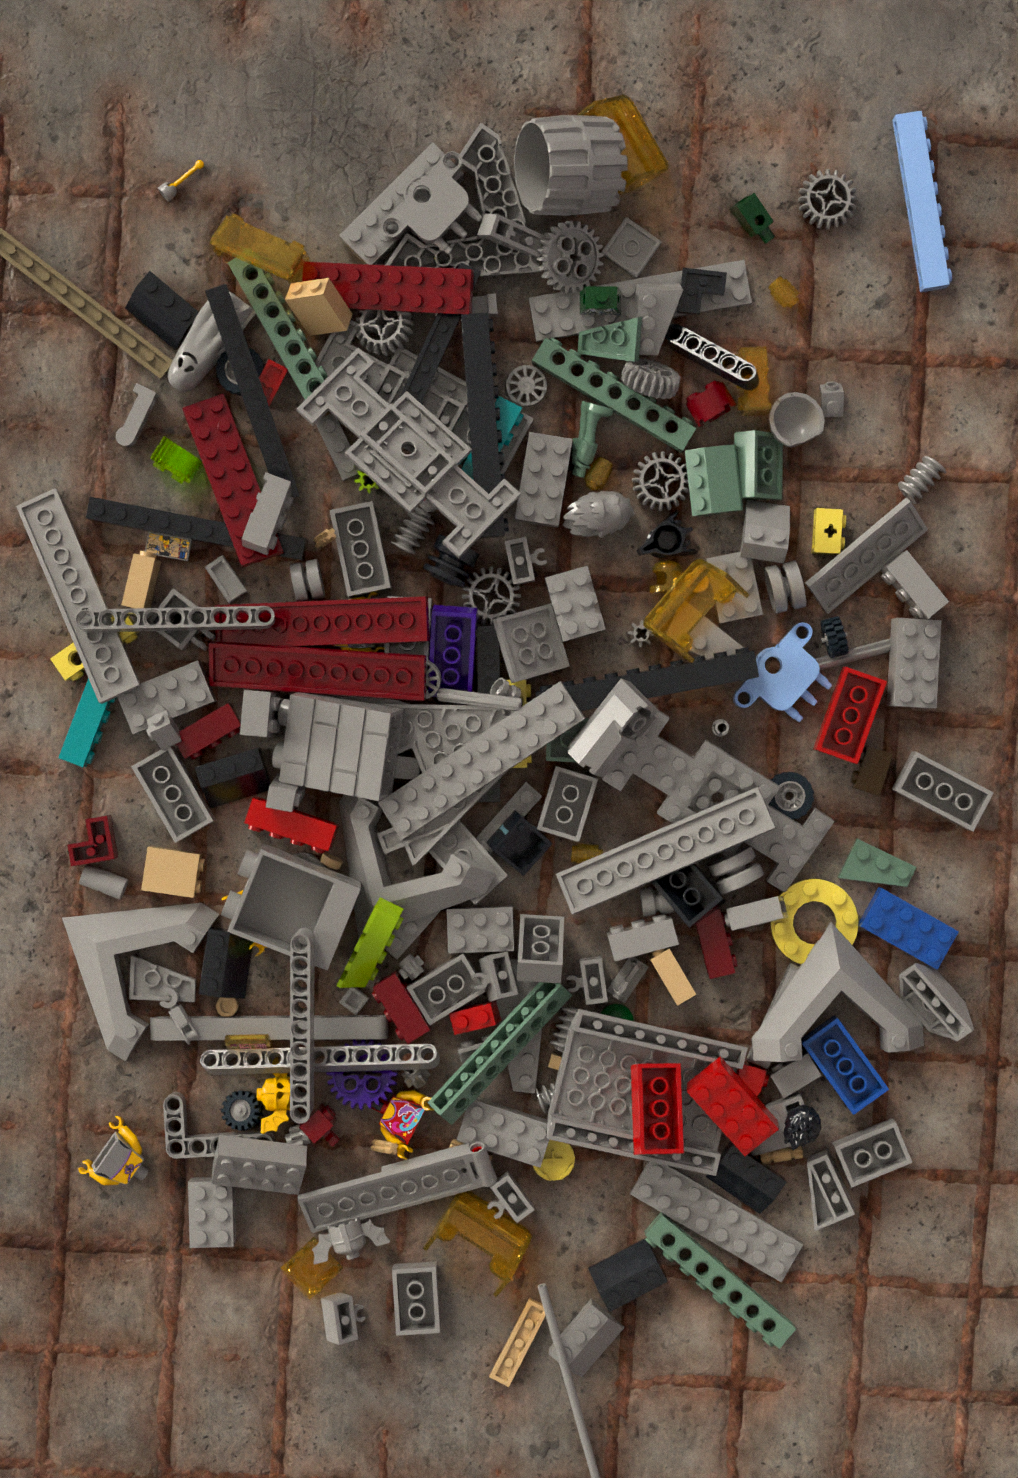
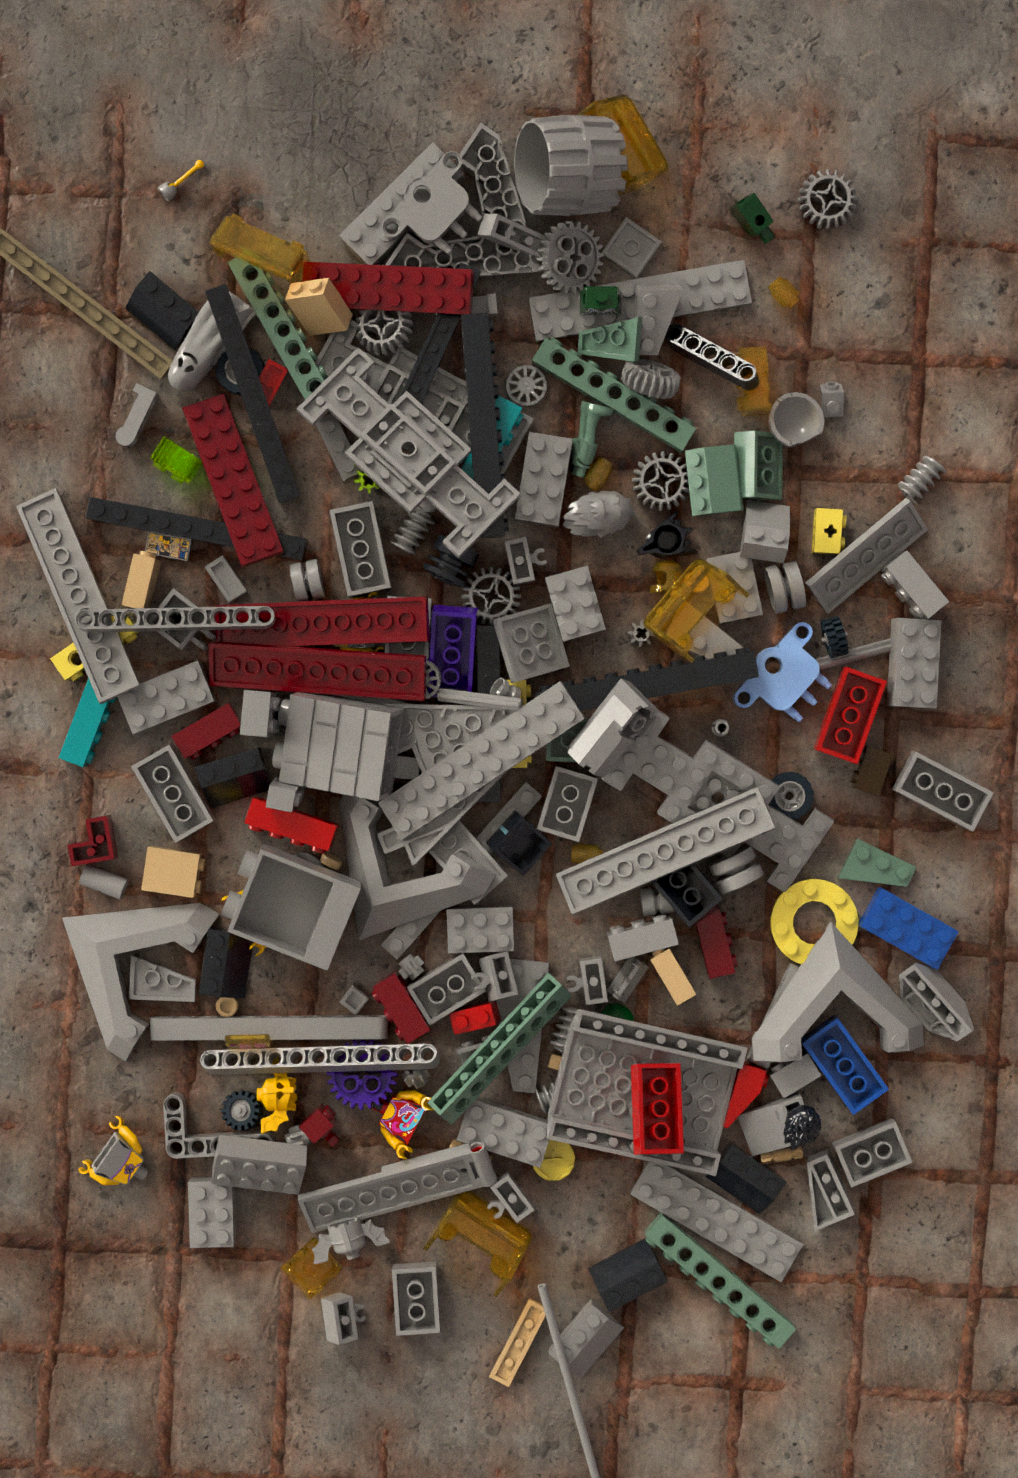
light grey brick [146,710,181,750] -> none
light grey piece [159,988,200,1045] -> none
light grey wedge [242,472,294,555] -> none
light grey beam [290,928,315,1124] -> none
tan axle [313,528,336,548] -> none
lime wedge [337,897,404,988] -> none
tan axle [371,1139,398,1155] -> none
light grey brick [517,914,564,983] -> none
black plate [677,268,727,315] -> none
dark red brick [686,380,737,428] -> none
red brick [687,1056,779,1156] -> none
light grey window [724,896,788,931] -> none
light blue brick [892,110,952,292] -> none

